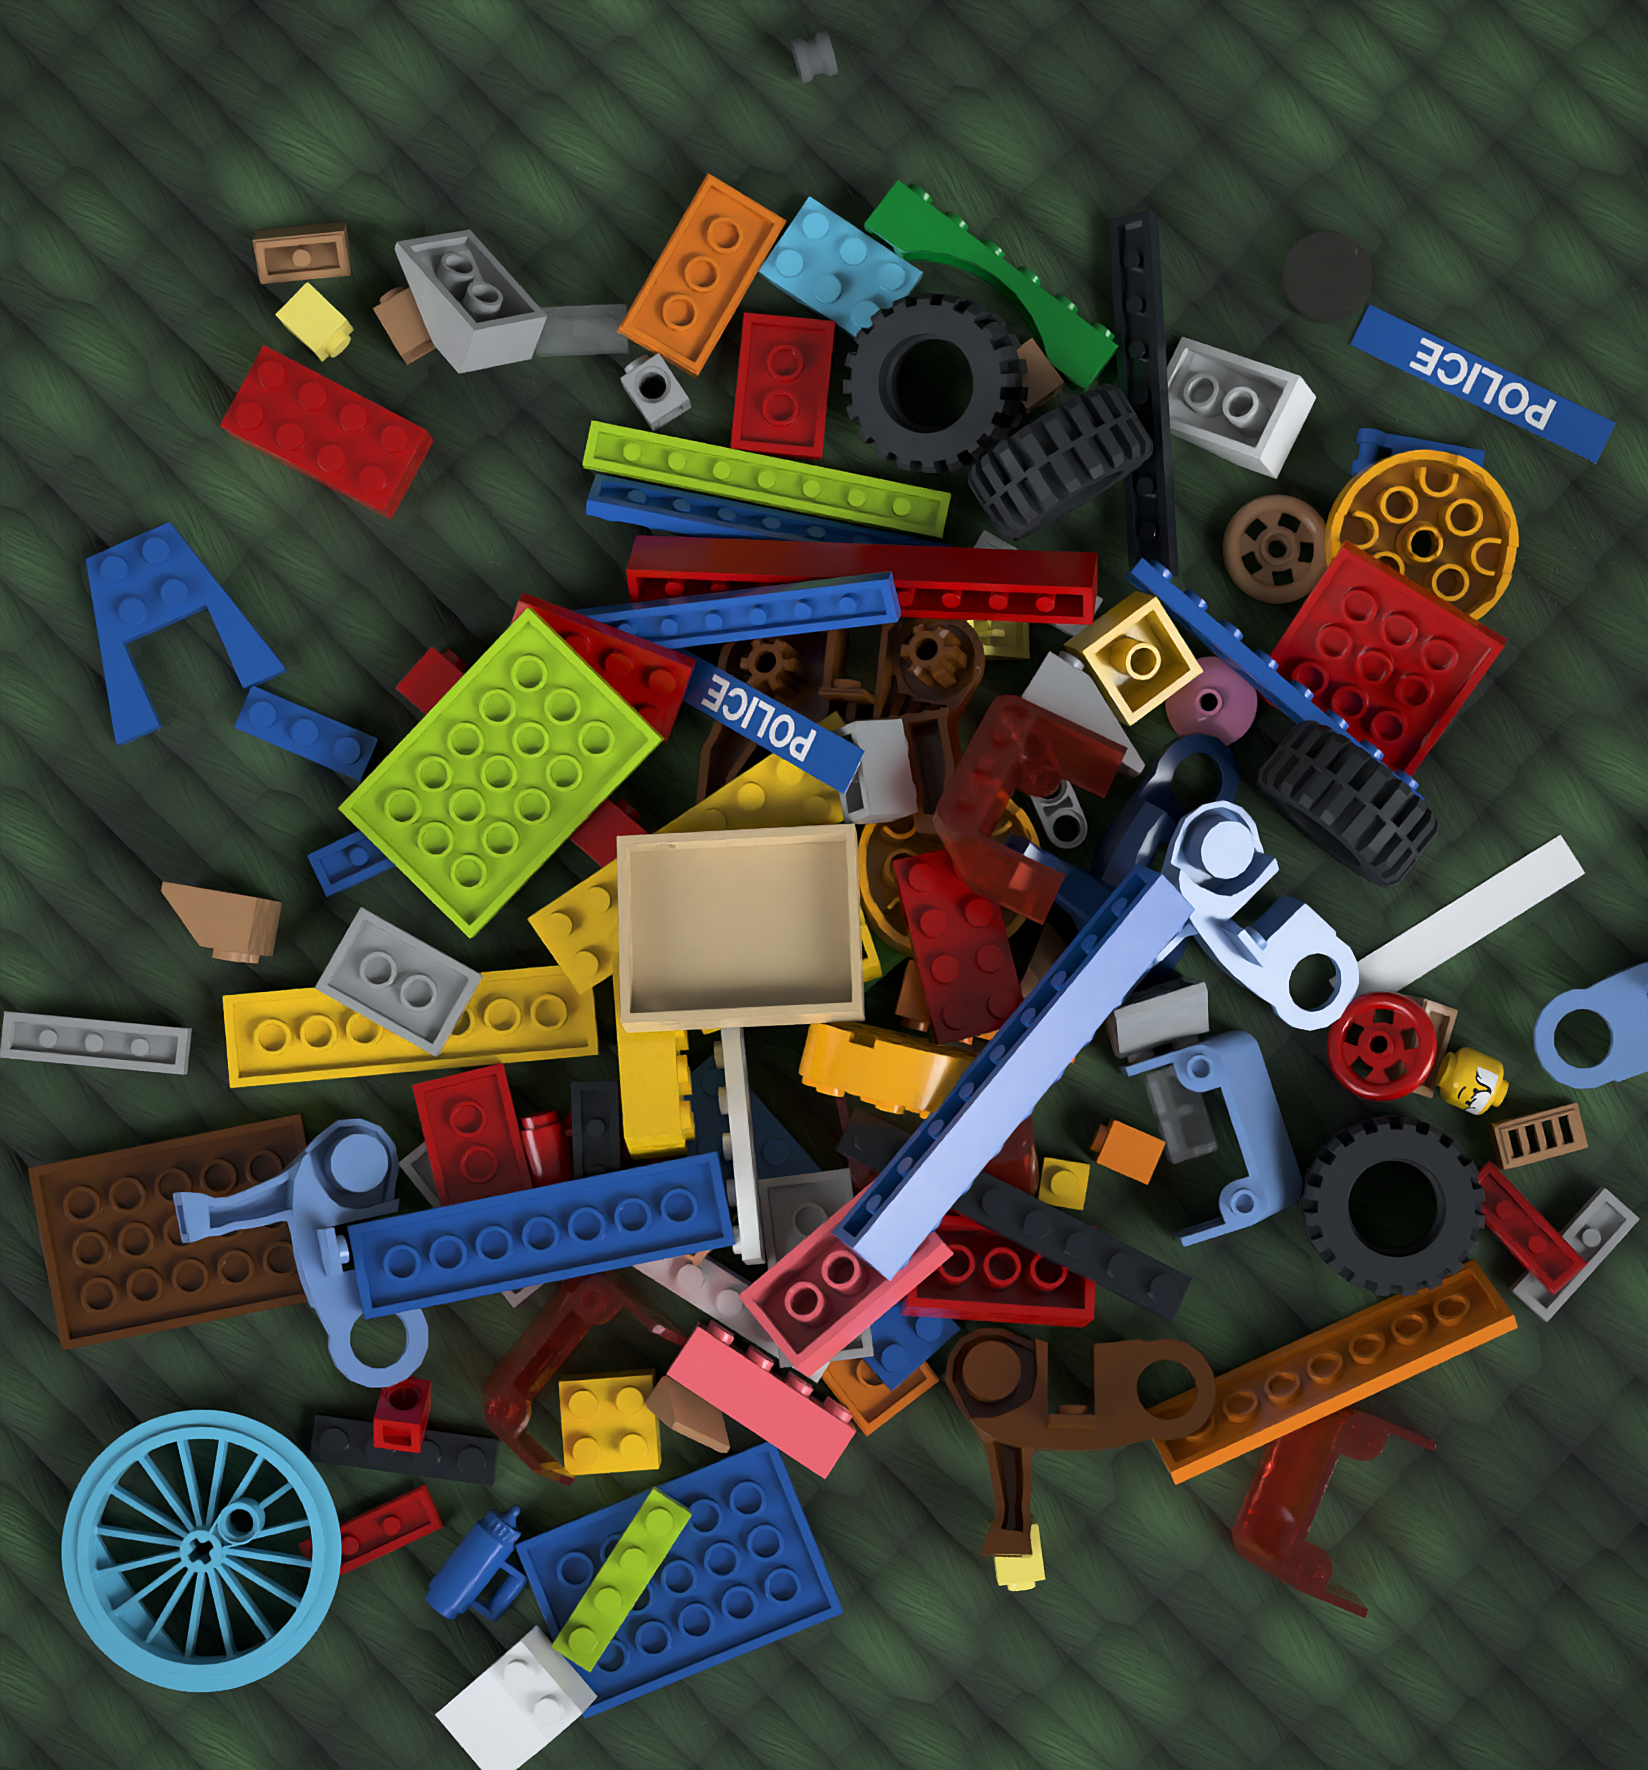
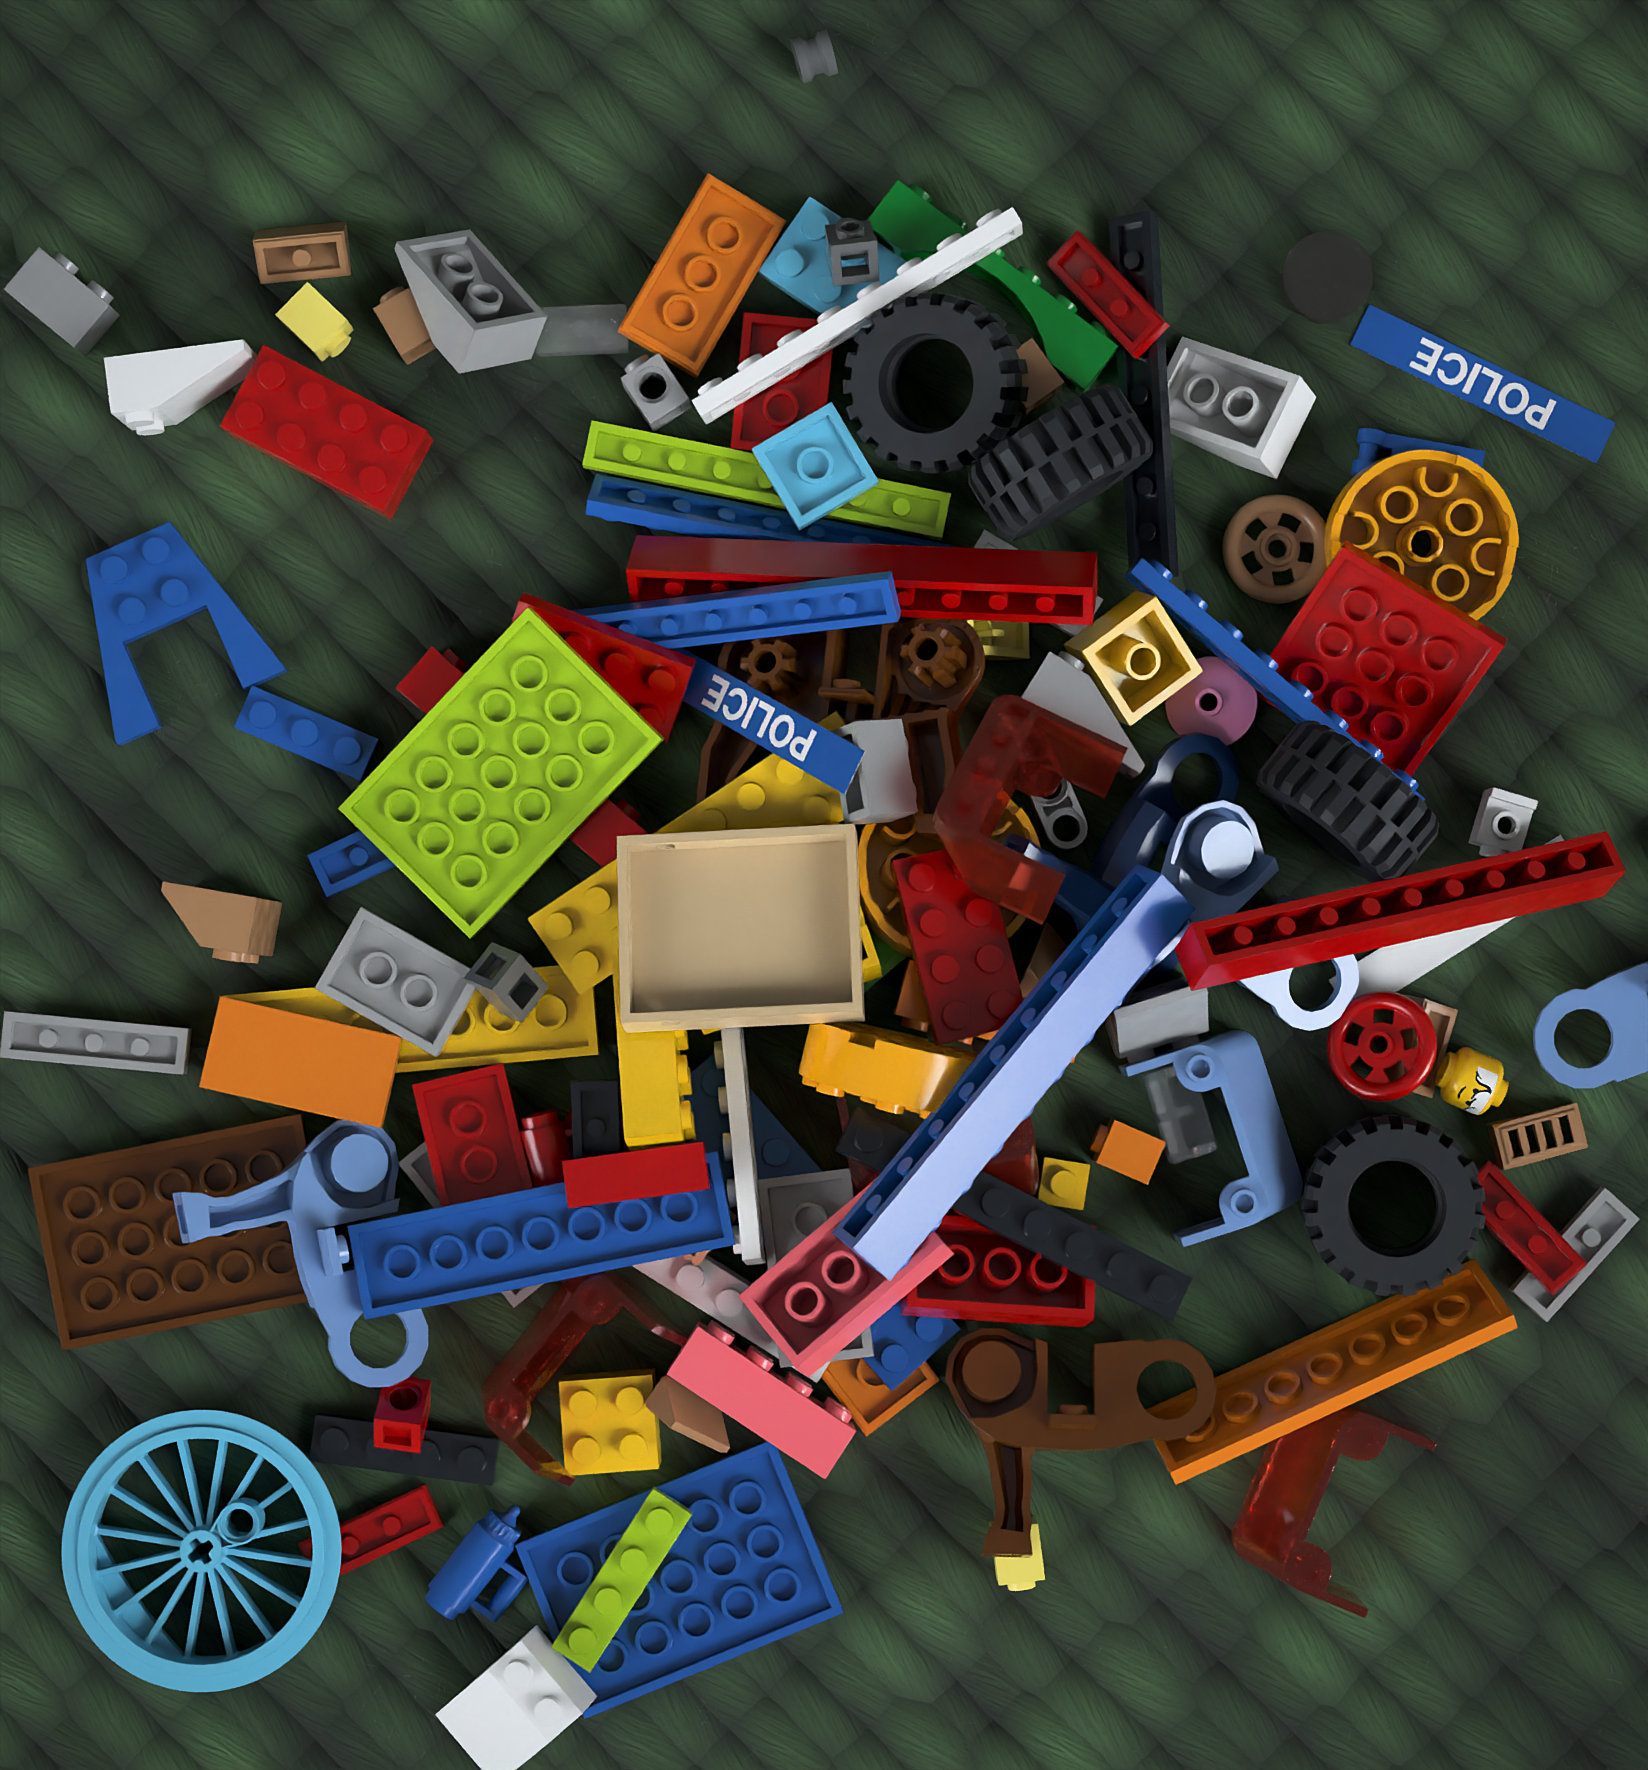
none -> light grey brick [4,247,120,357]
none -> white slope [104,339,257,435]
none -> orange tile [199,996,403,1128]
none -> dark grey brick [464,942,550,1023]
none -> red tile [562,1142,711,1208]
none -> white plate [692,207,1023,425]
none -> medium azure plate [752,402,879,530]
none -> dark grey brick [825,218,879,286]
none -> red tile [1046,230,1170,359]
none -> red brick [1174,831,1626,991]
none -> white brick [1468,787,1538,857]

